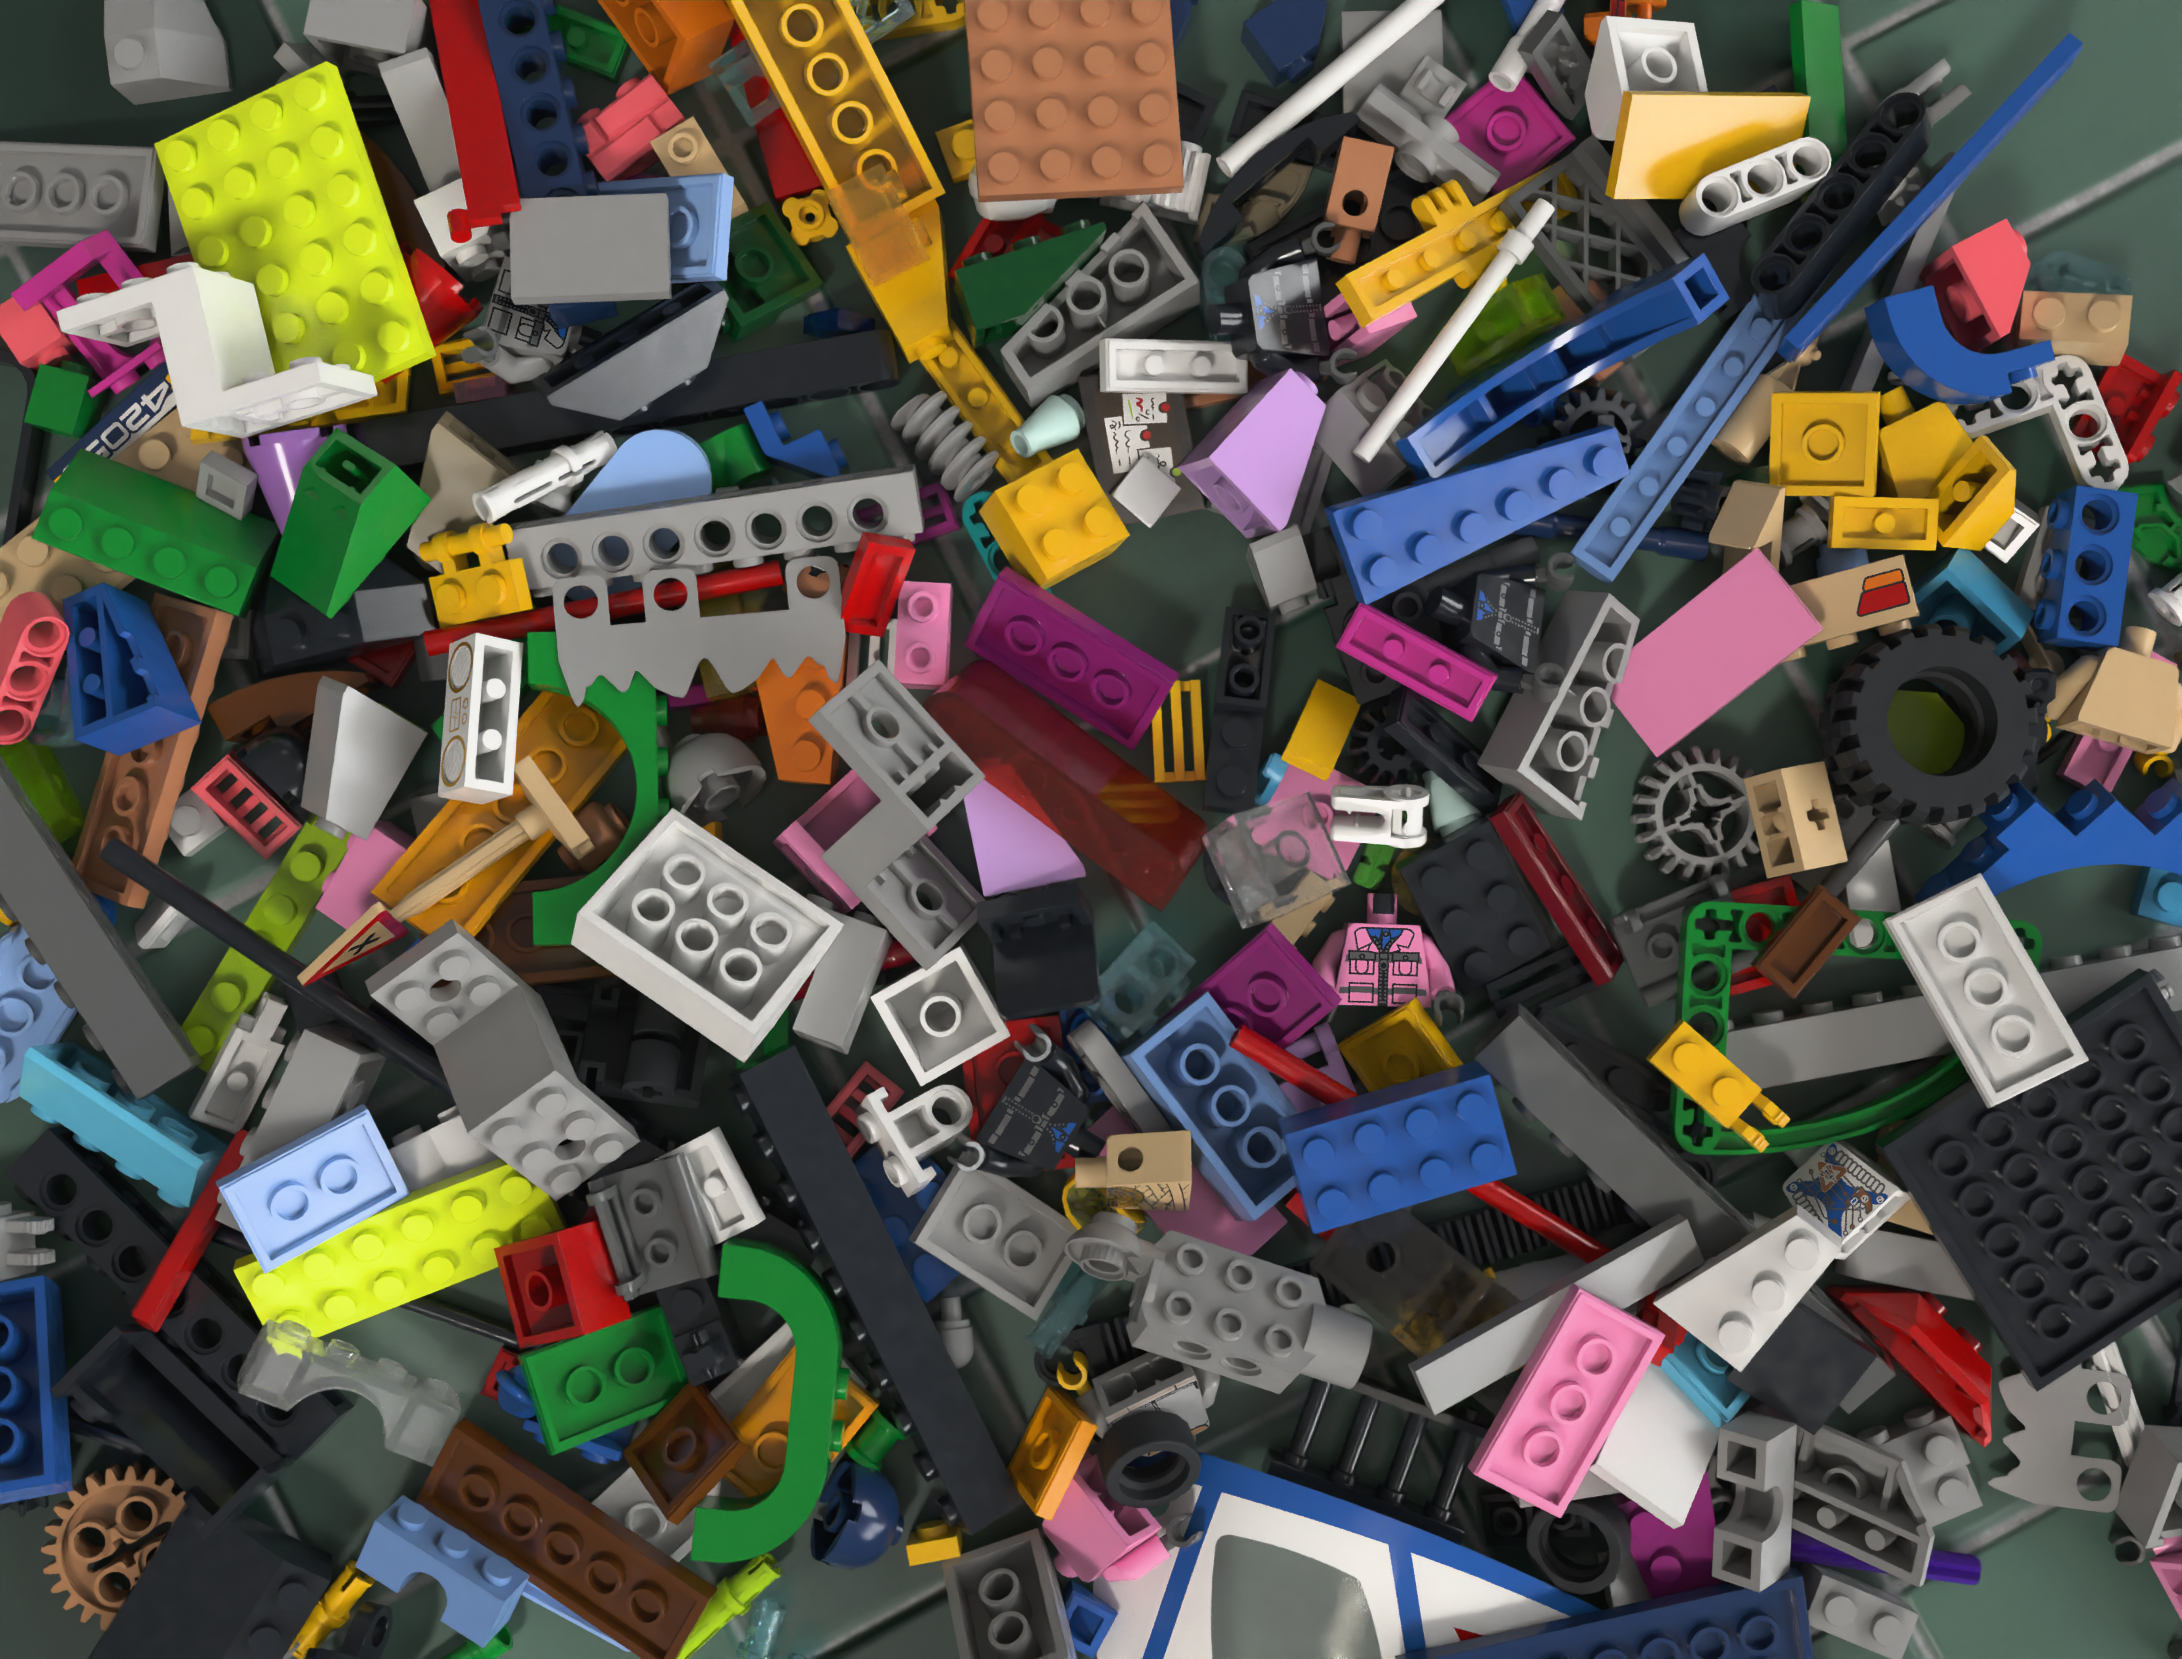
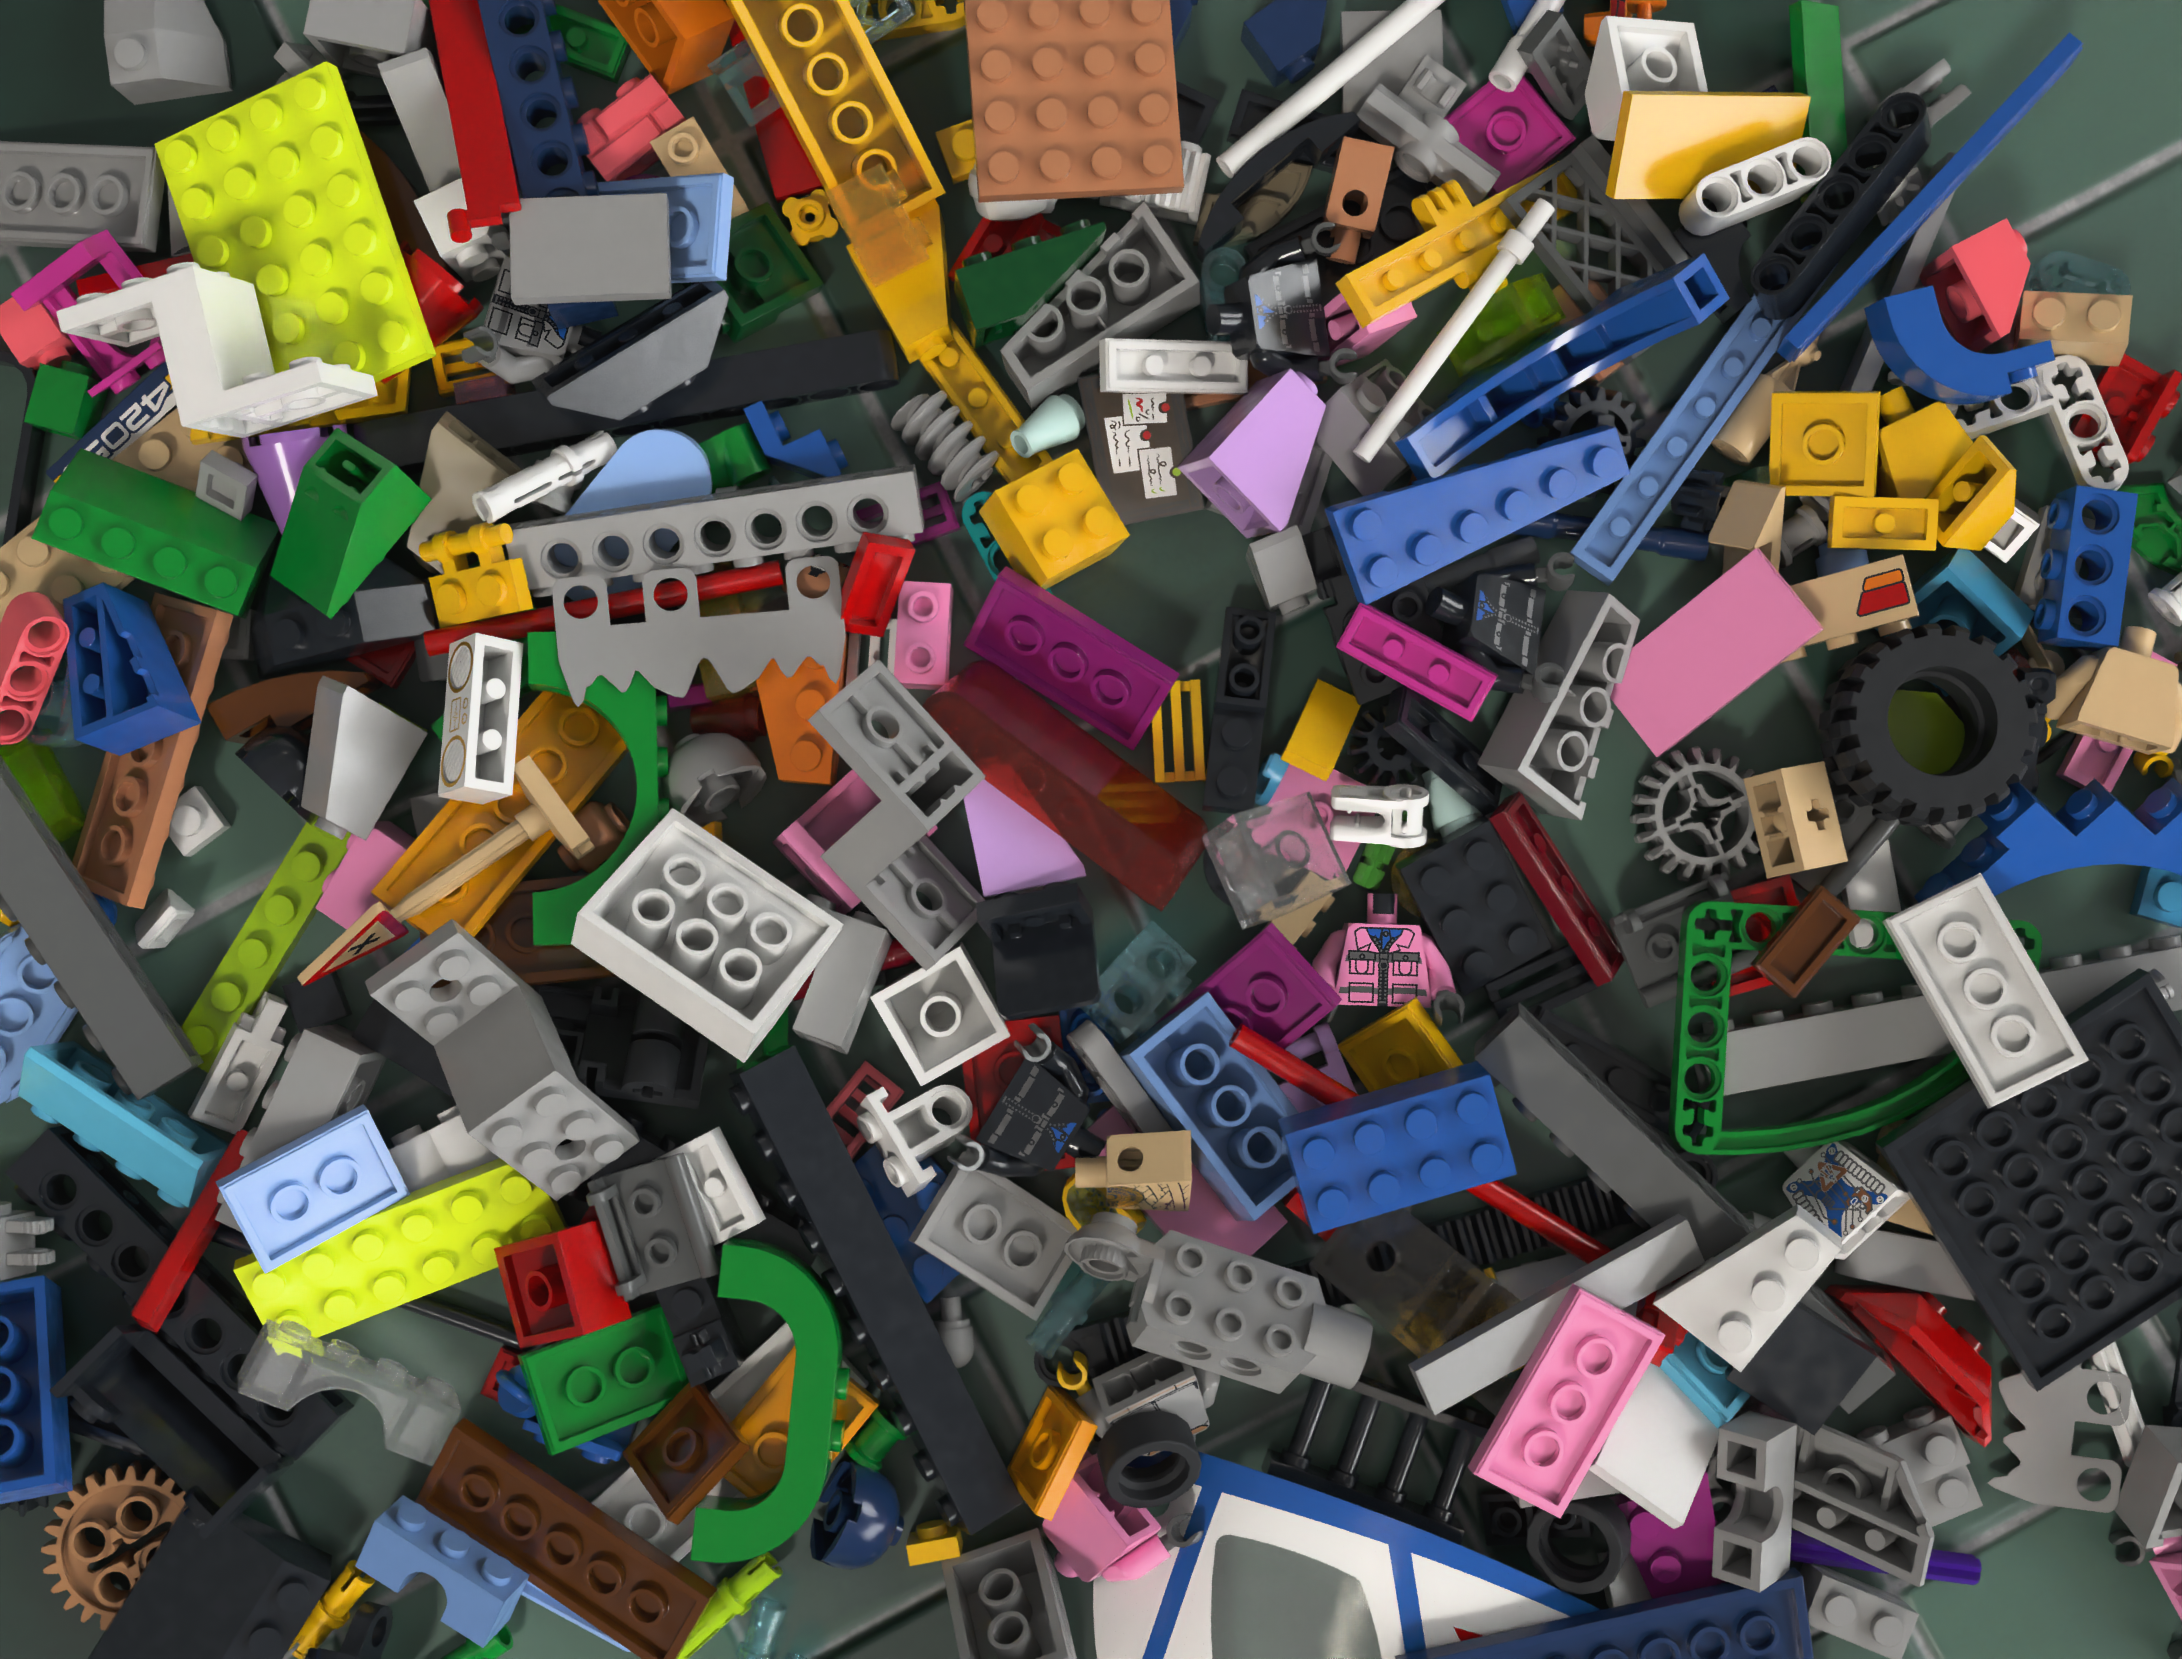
black piece [100,837,454,1098] -> none
coral slope [190,749,304,860] -> none
tile [803,308,875,338] -> none
blue slope [1062,1580,1118,1658] -> none
white slope [1110,456,1181,528] -> none
yellow hinge [1646,1020,1790,1153] -> none

